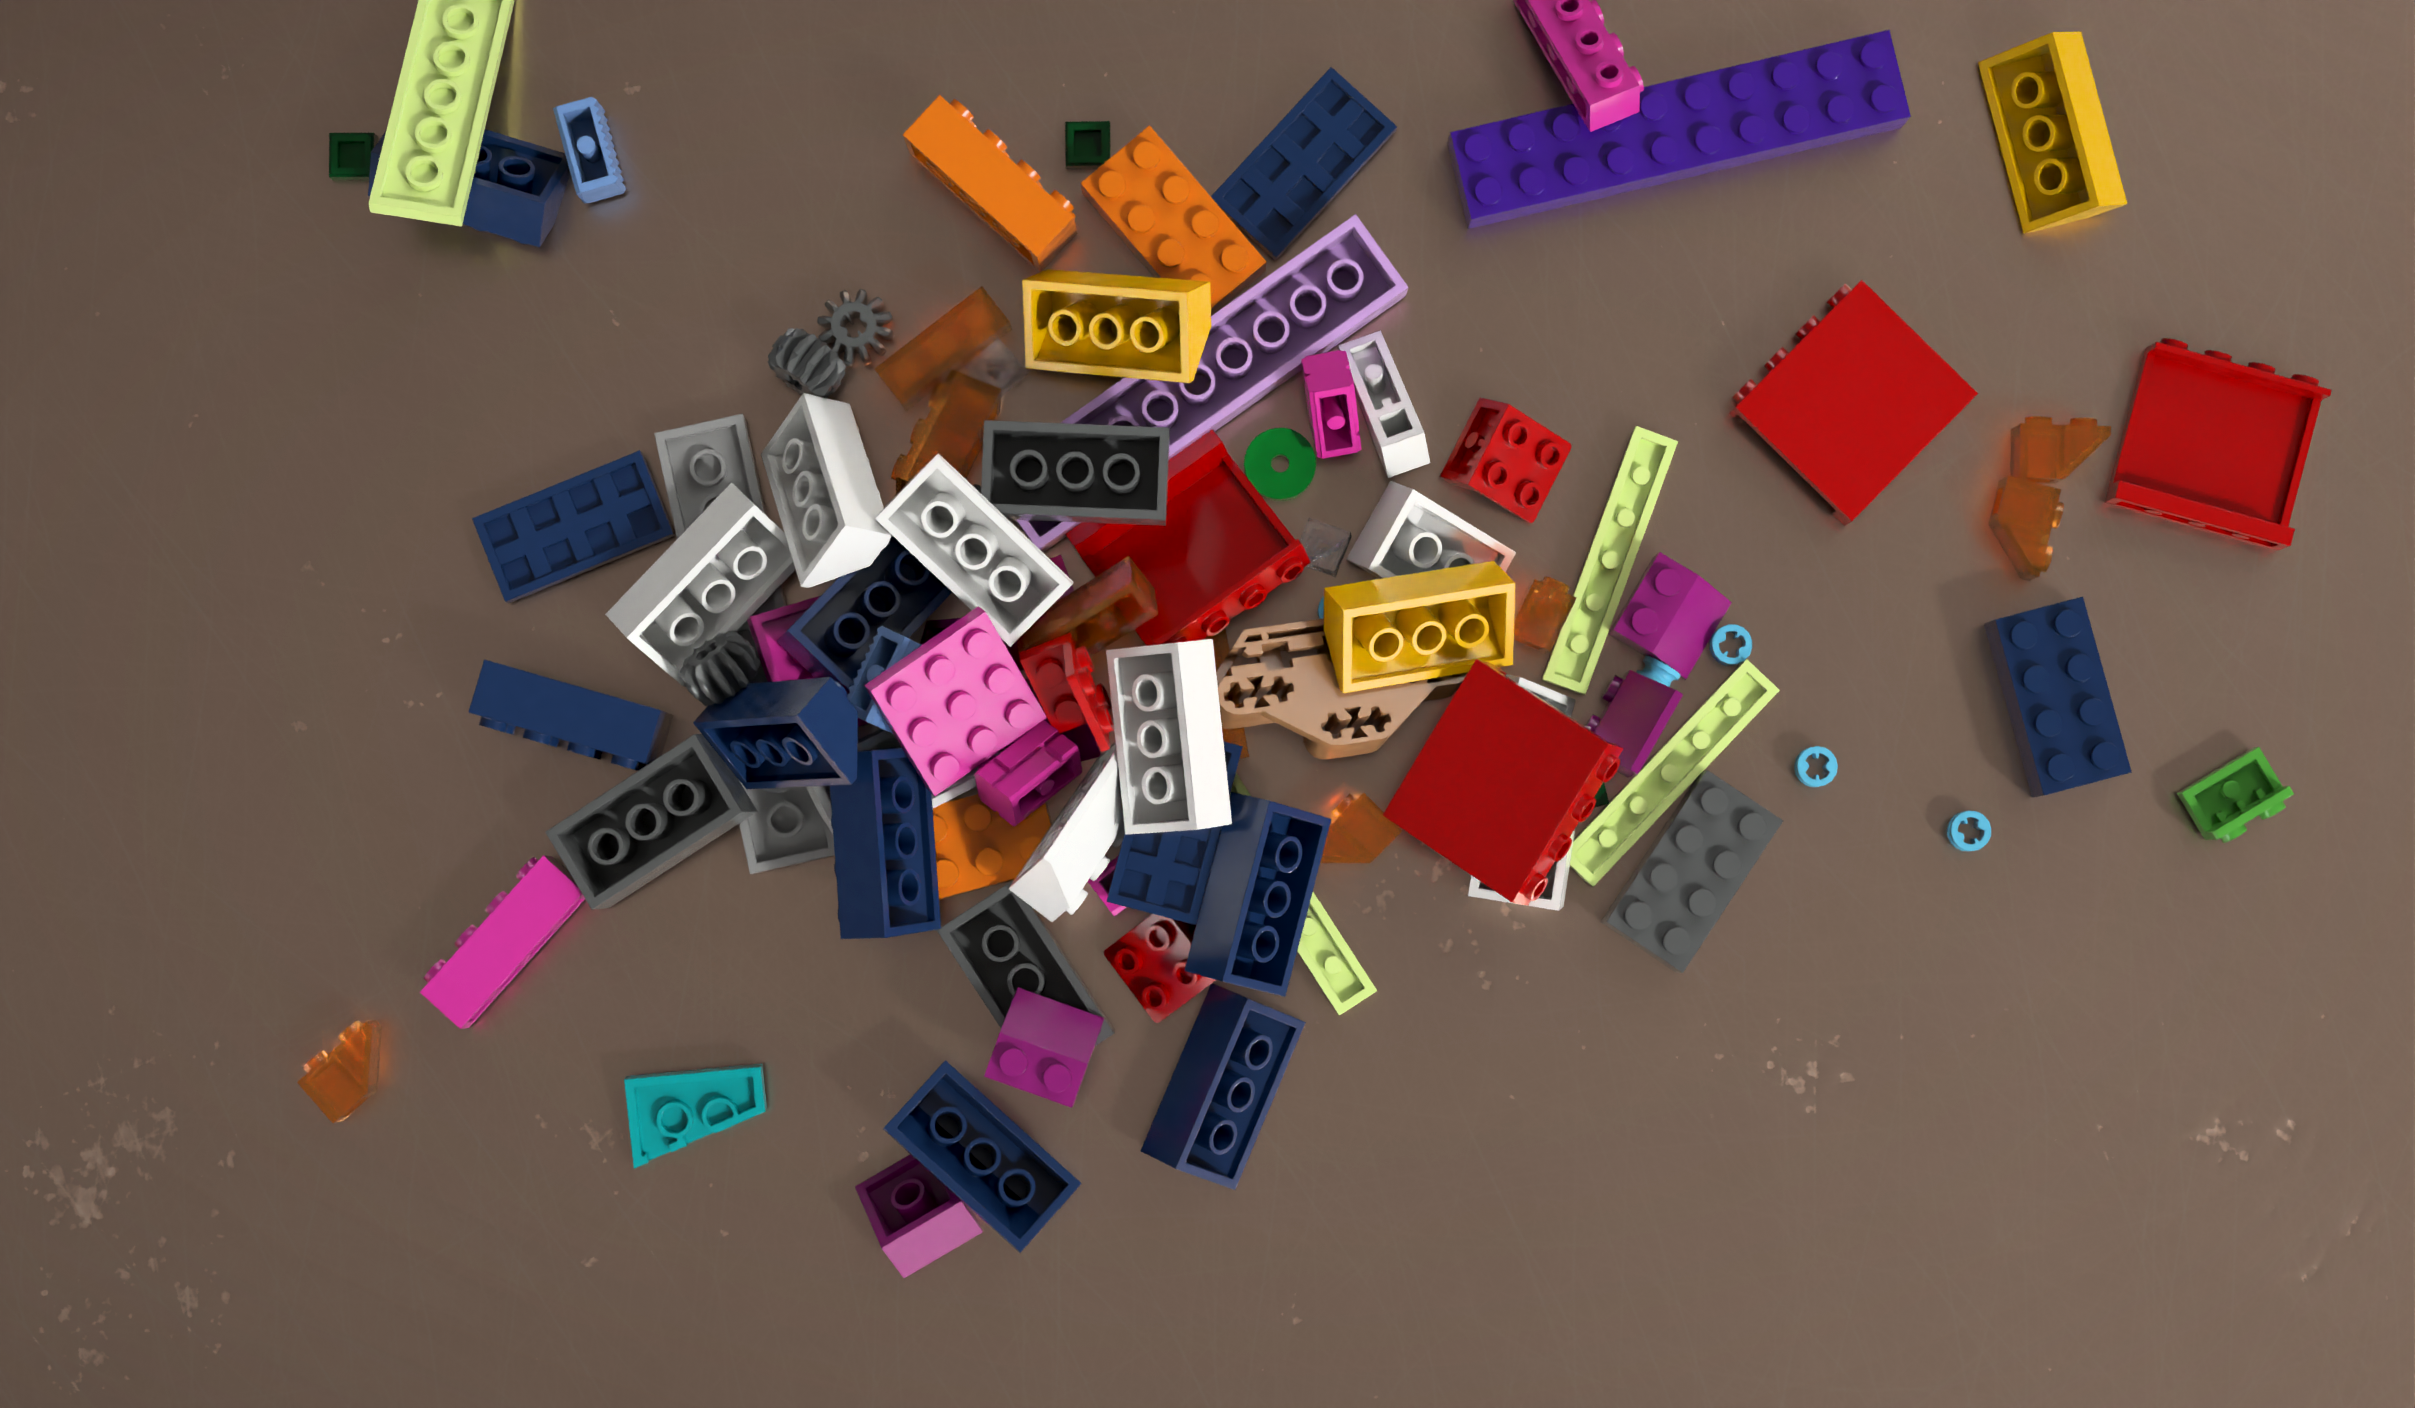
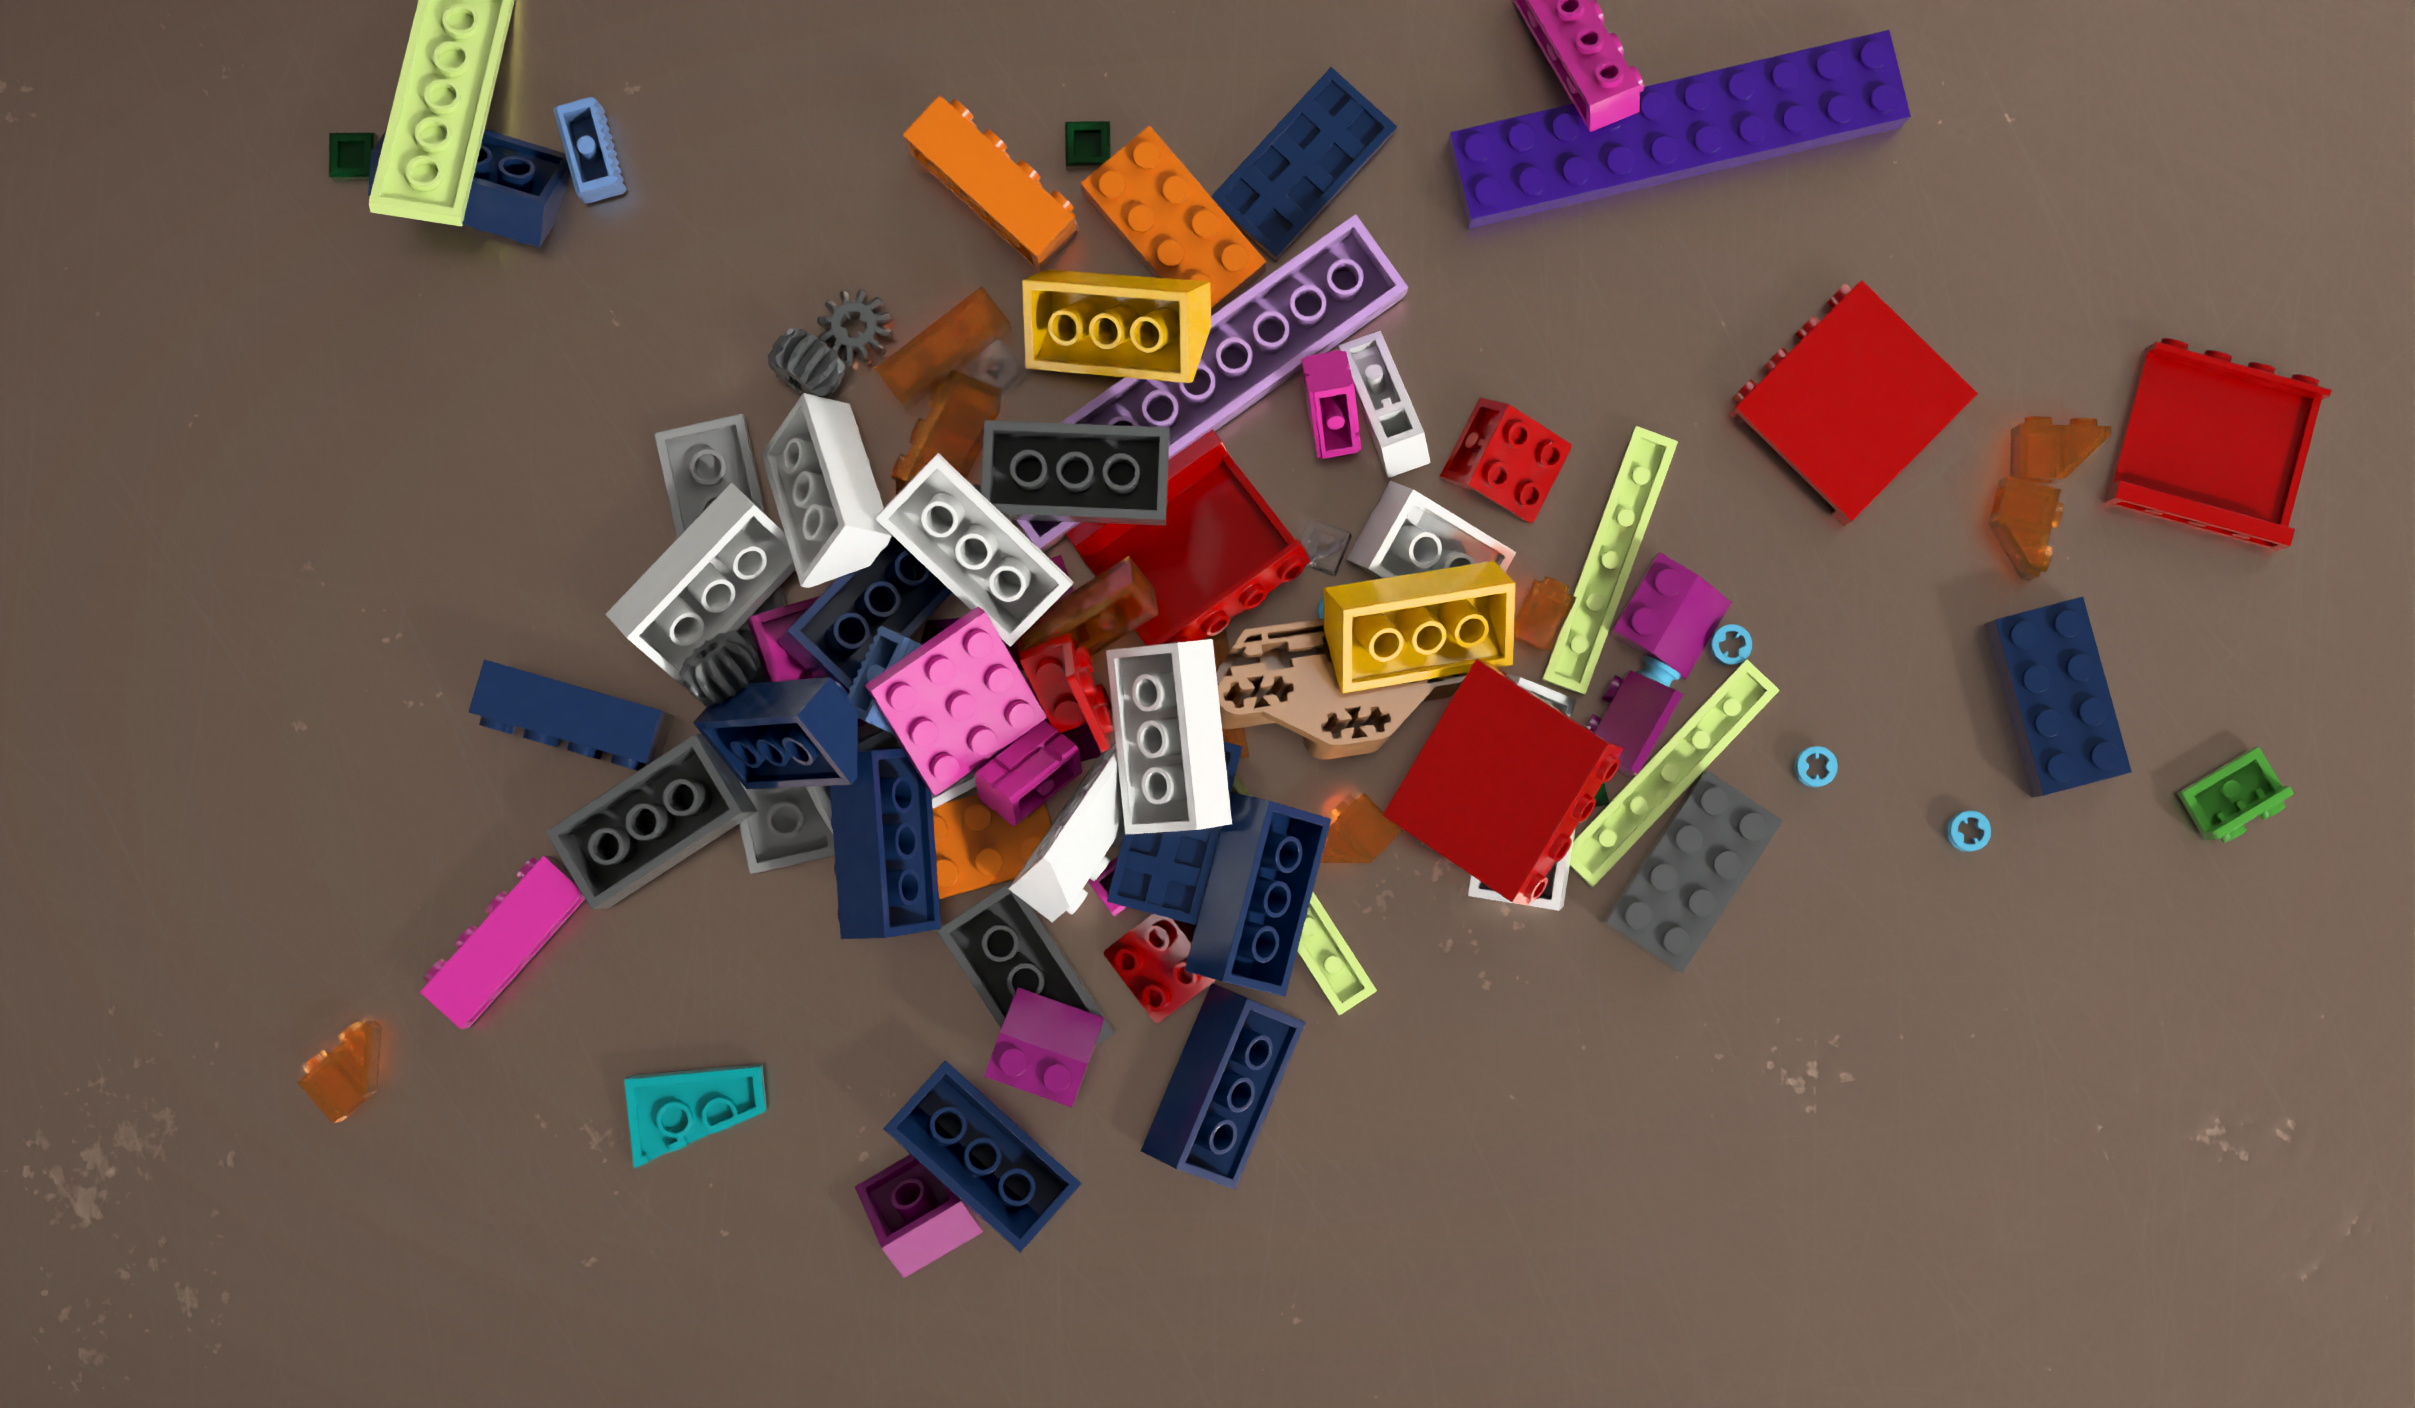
dark blue plate [472,450,675,603] -> none
green piece [1244,428,1316,501] -> none
yellow slope [1978,32,2127,233] -> none

